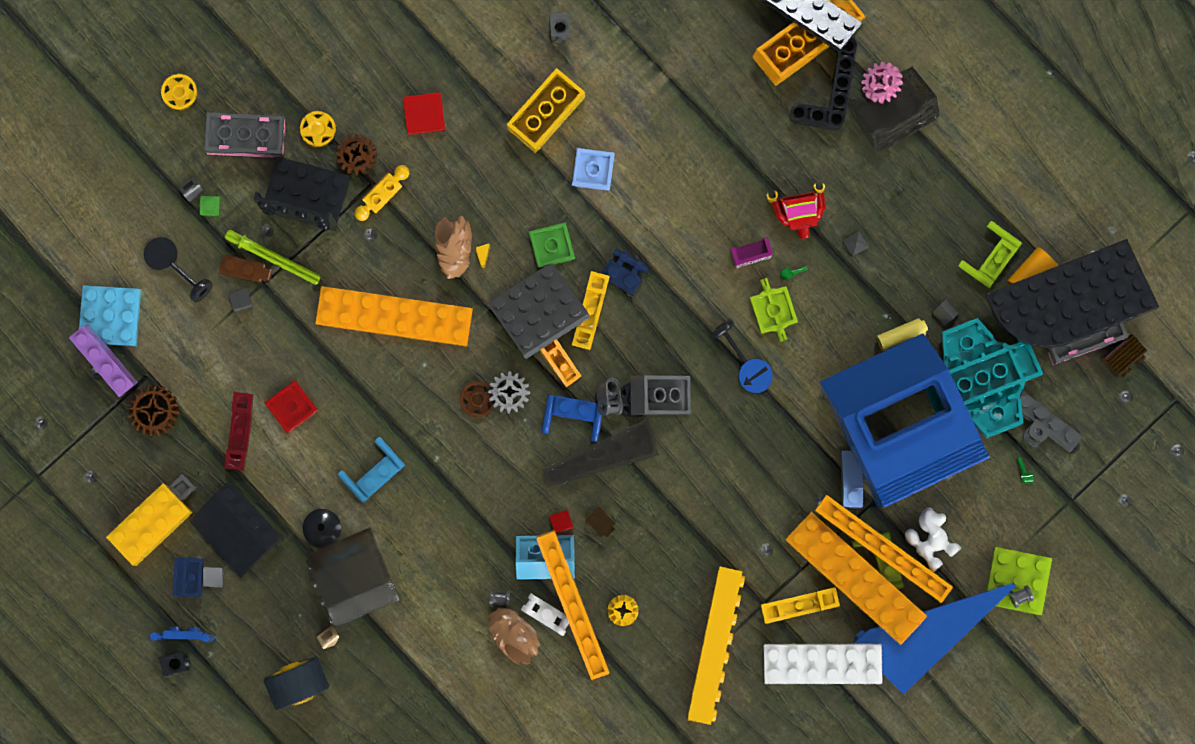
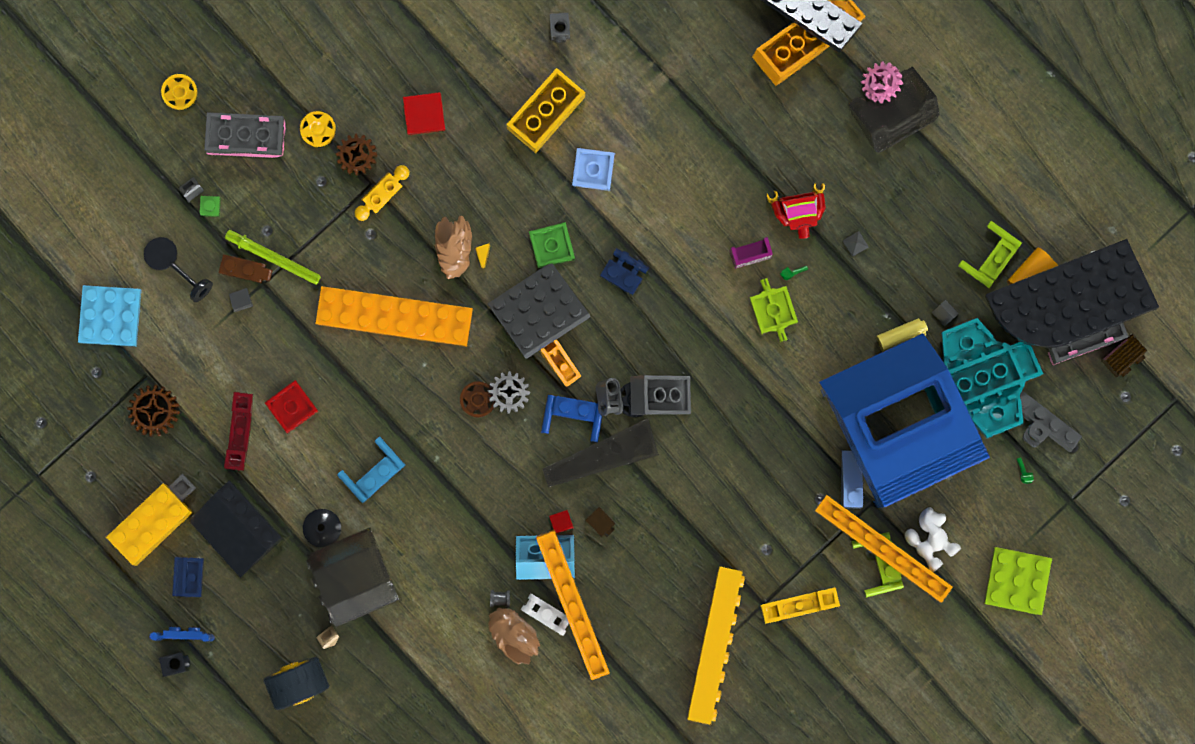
medium lavender brick [69,324,138,397] -> none
slope [203,567,224,587] -> none
black bracket [254,157,351,231] -> none
yellow slope [572,271,610,350] -> none
yellow gear [608,595,639,626] -> none
piece [709,319,773,393] -> none
white plate [764,644,882,684] -> none
light orange plate [785,512,927,645] -> none
black beam [789,38,857,130] -> none
blue slope [853,583,1016,694] -> none
dark grey bush [1009,585,1034,608] -> none

